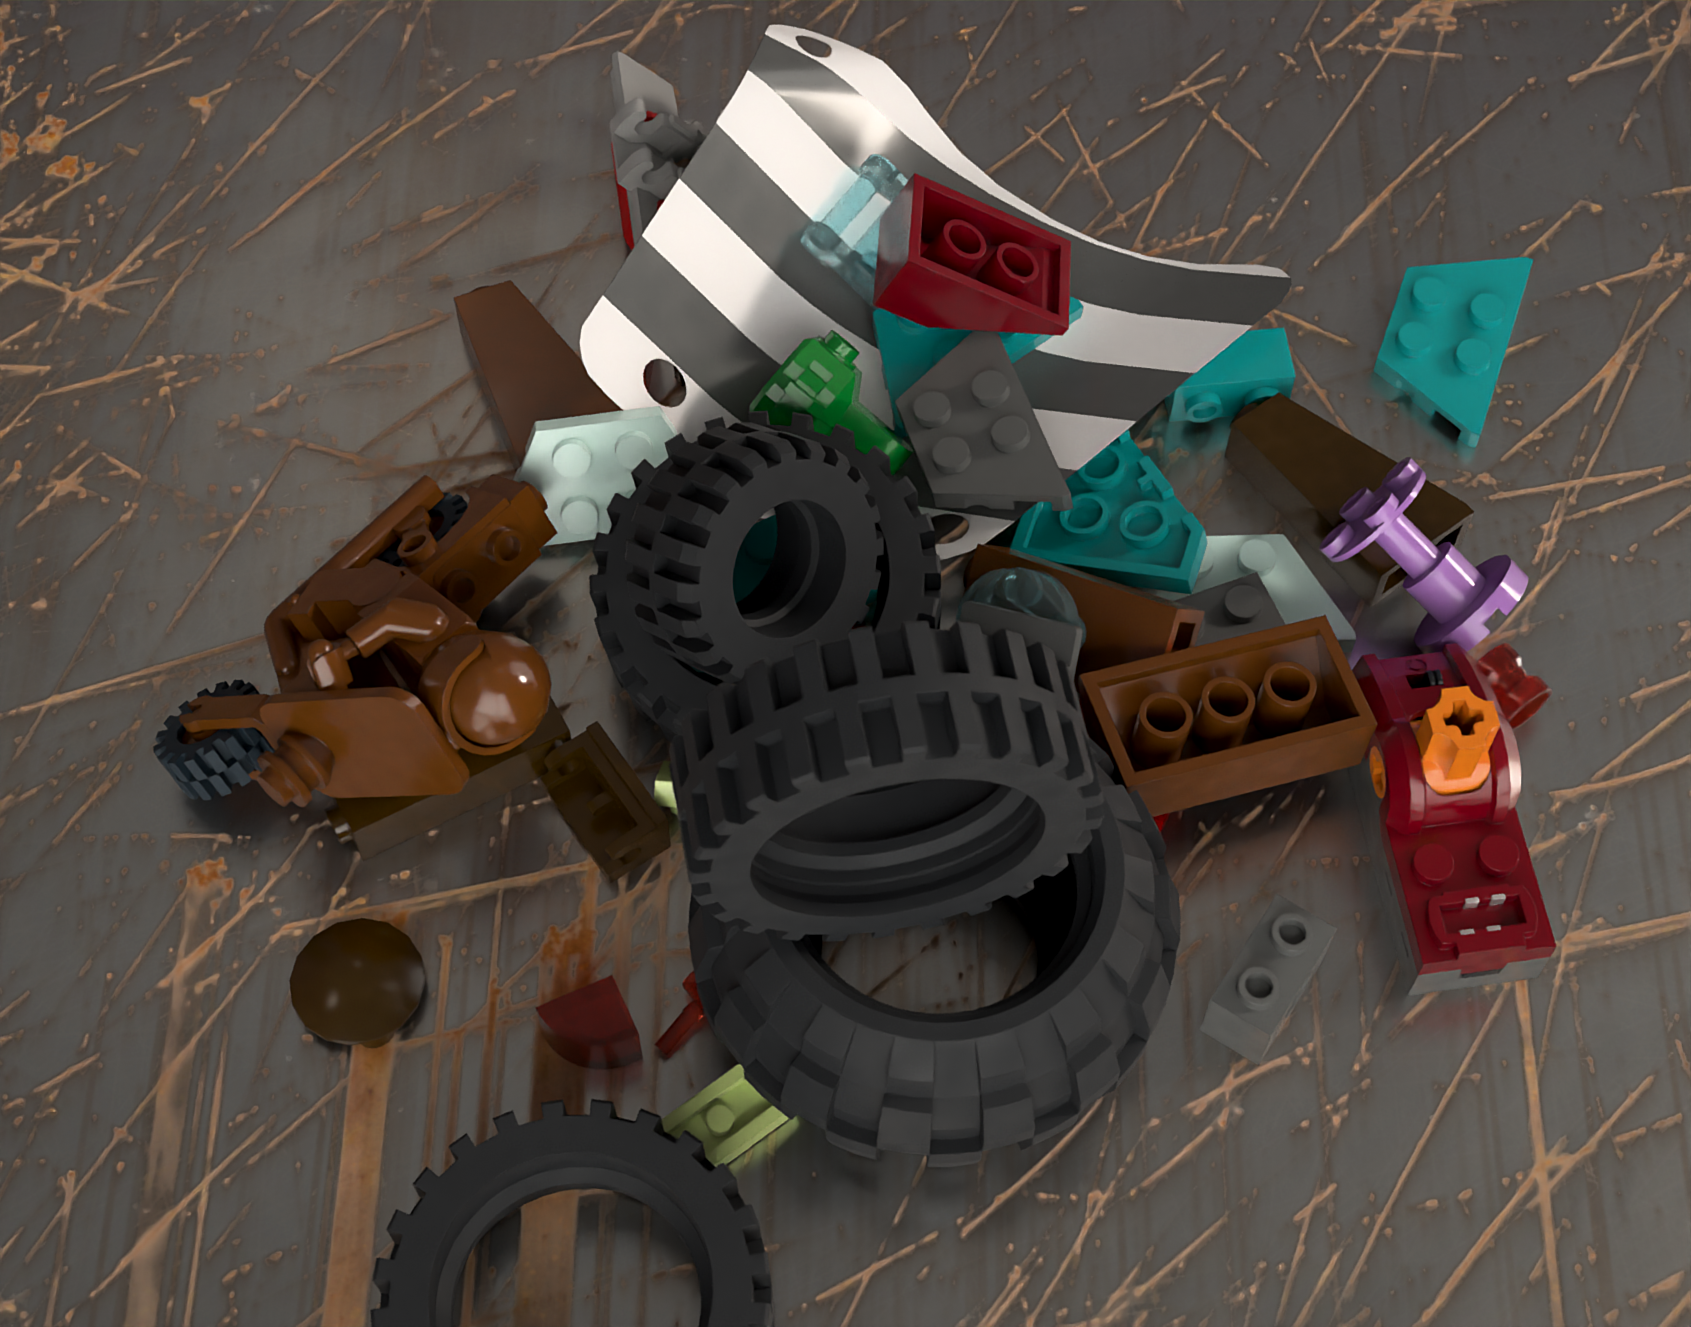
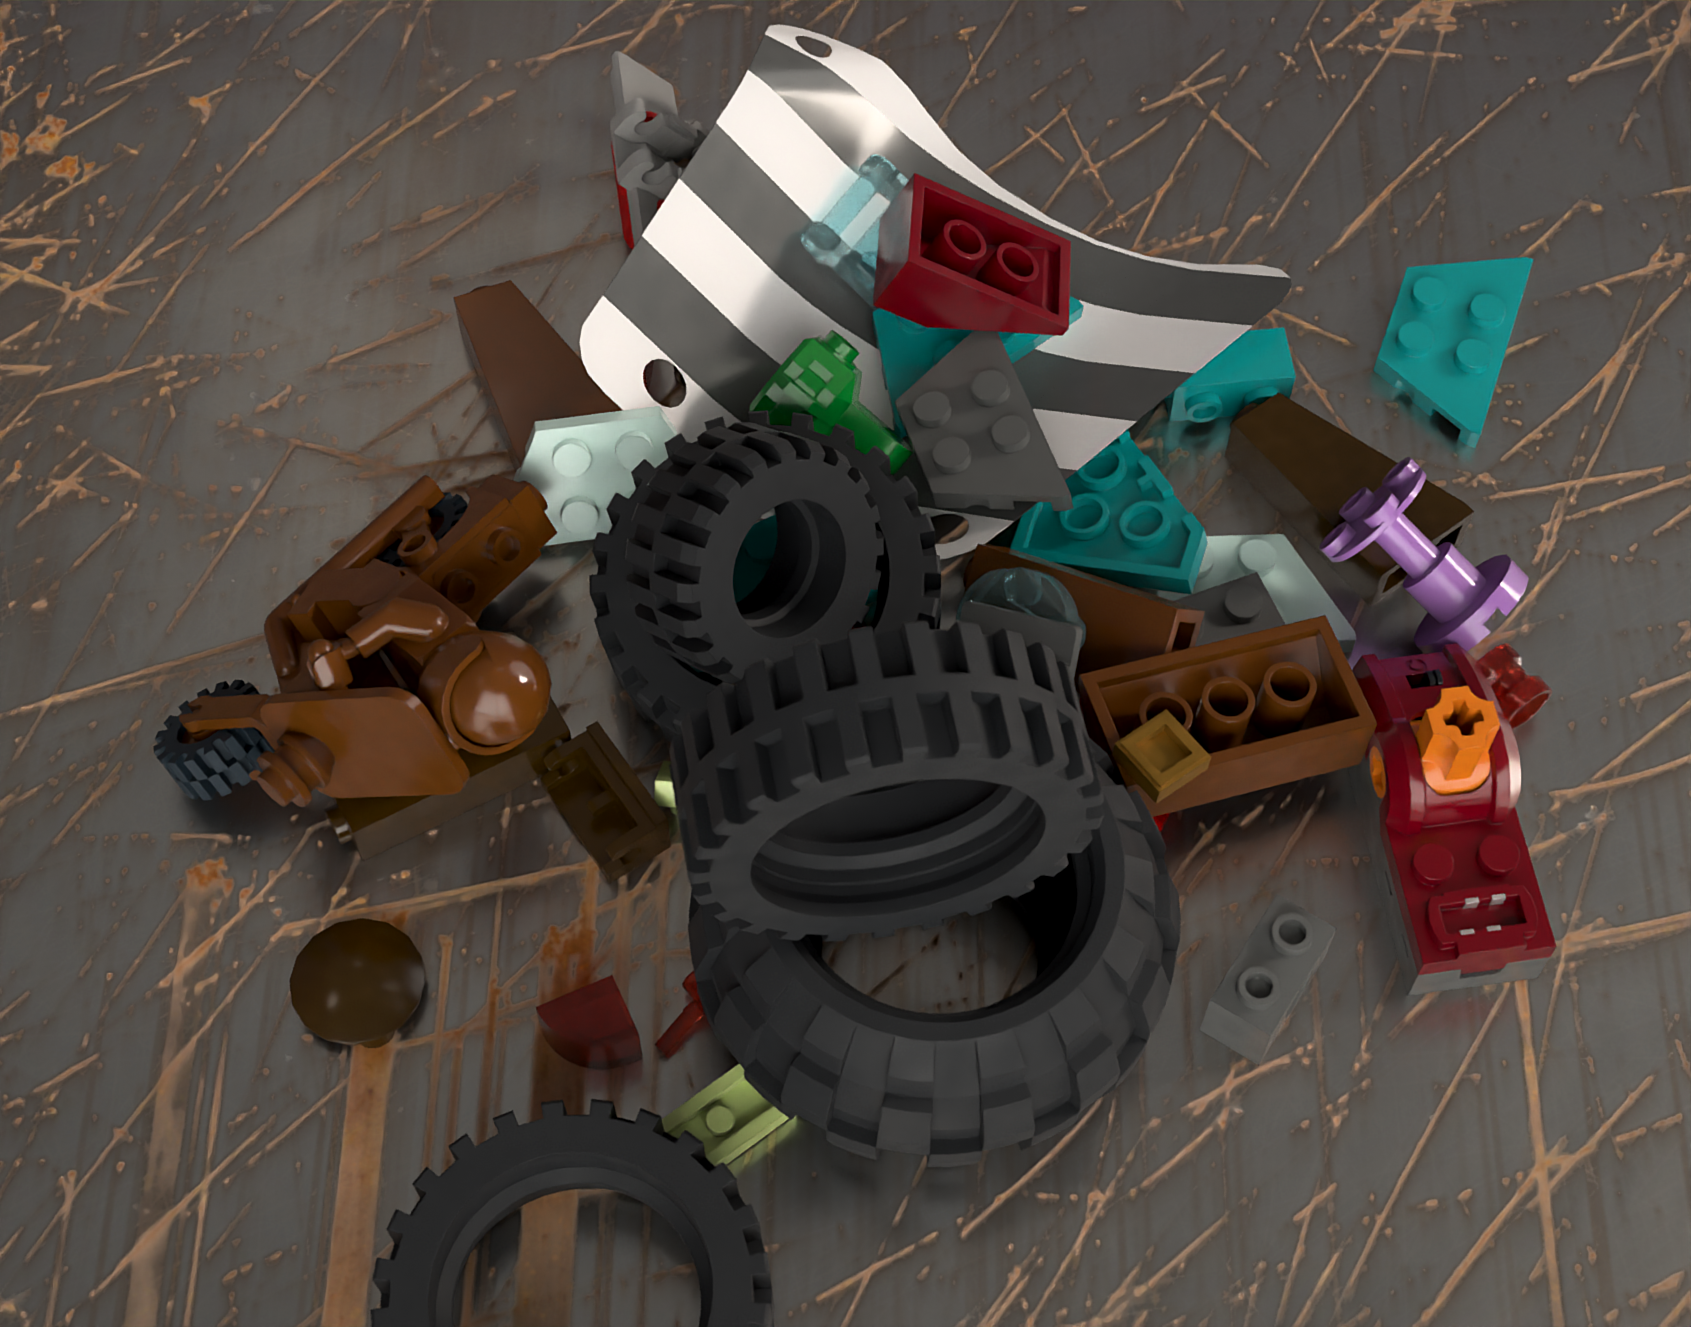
none -> pearl gold tile [1112,709,1211,804]

